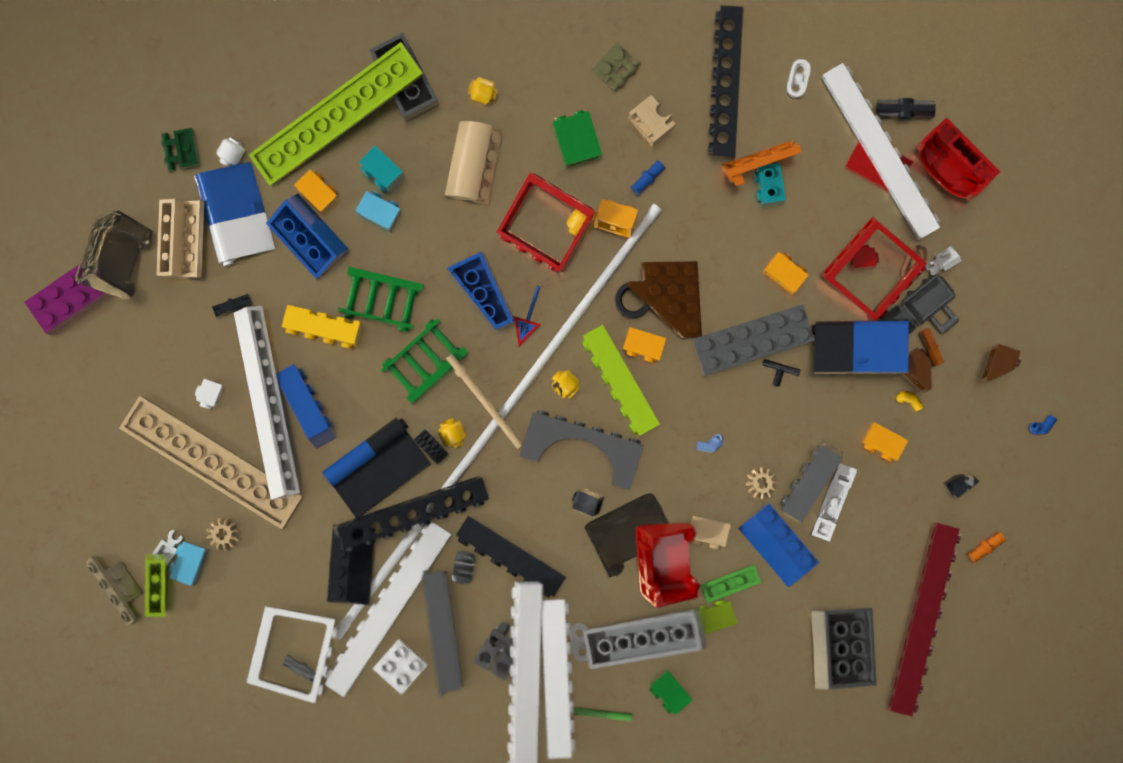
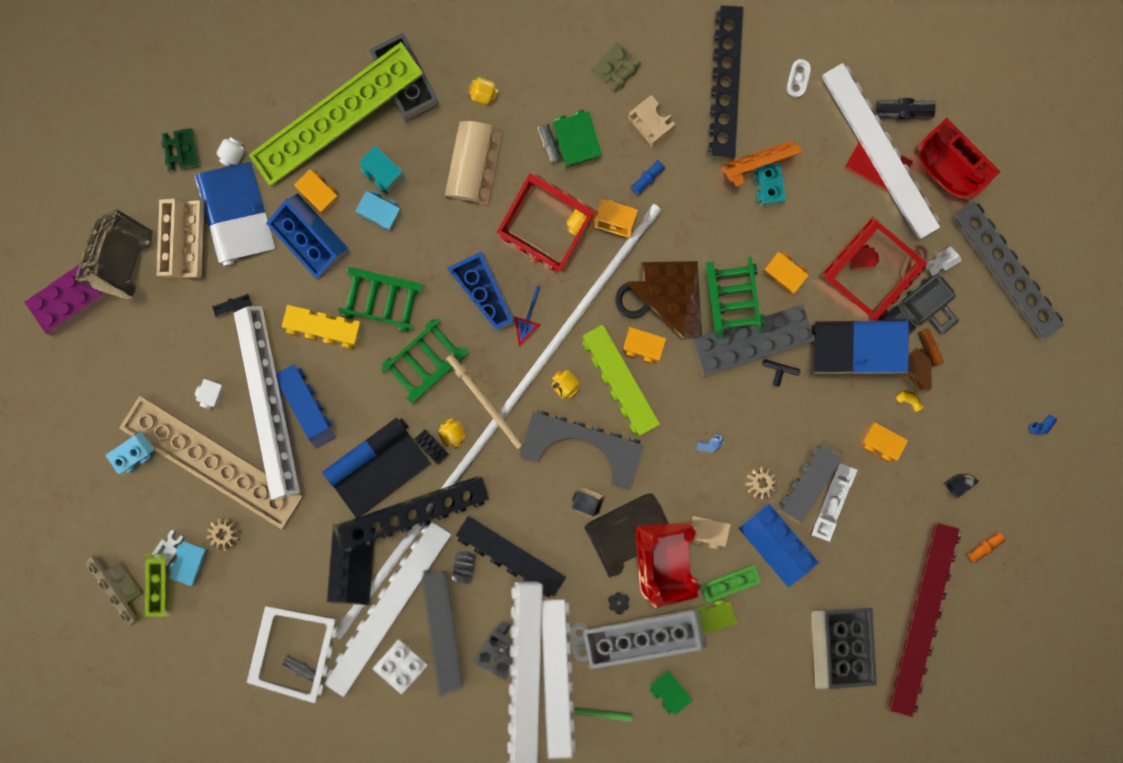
reddish brown slope [980,344,1022,384] -> none
none -> medium azure brick [105,431,154,474]
none -> dark grey pin [538,124,563,164]
none -> pearl dark grey plant [608,592,629,615]
none -> green fence [706,257,765,339]
none -> dark grey brick [952,201,1064,340]

